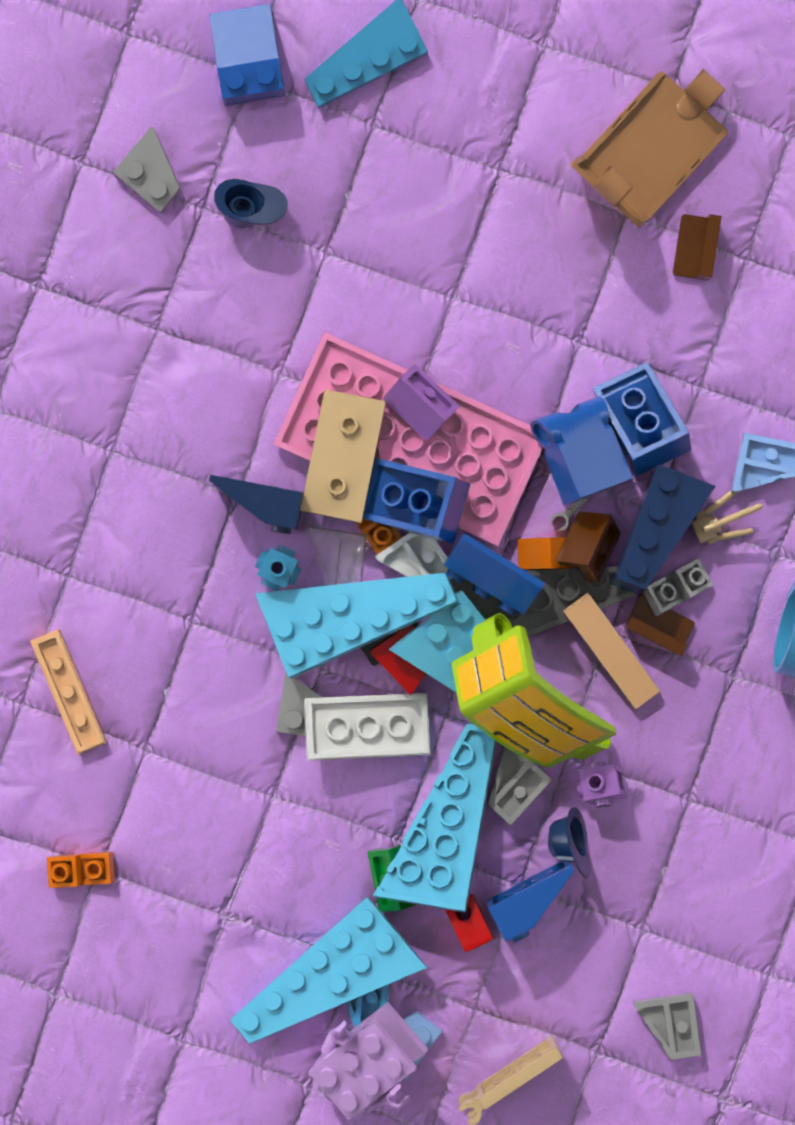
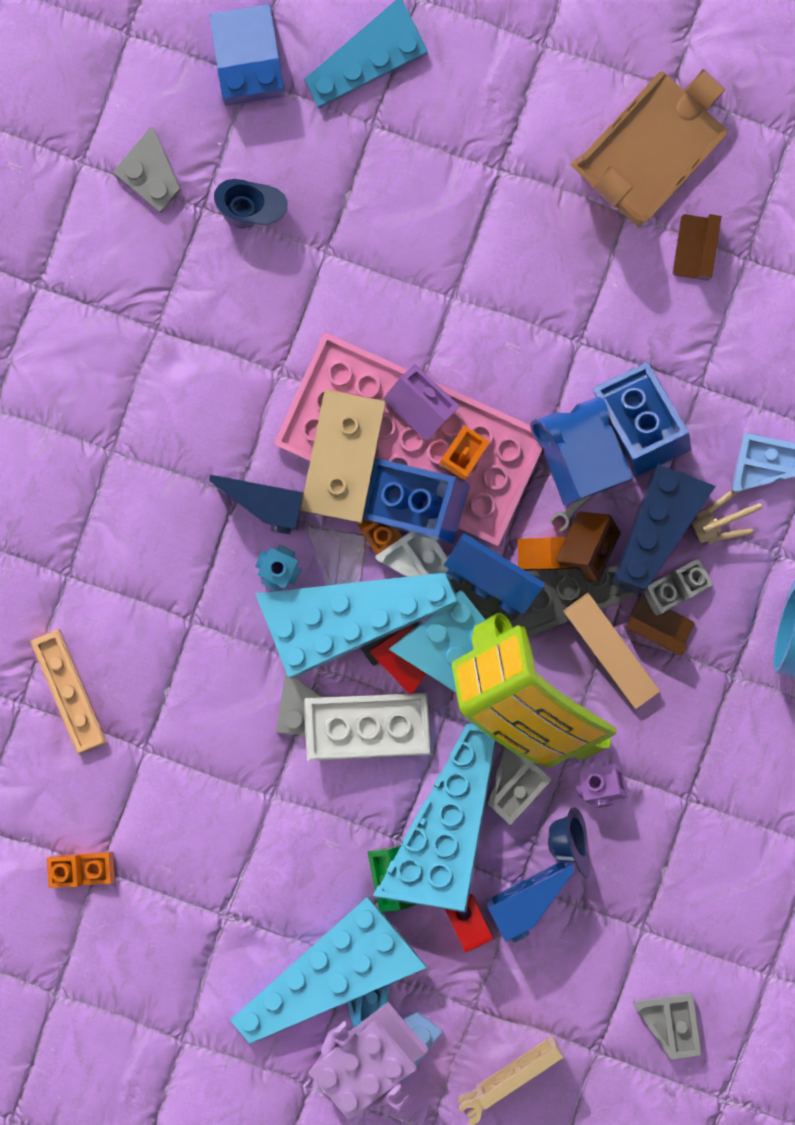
none -> orange slope [438,425,490,481]

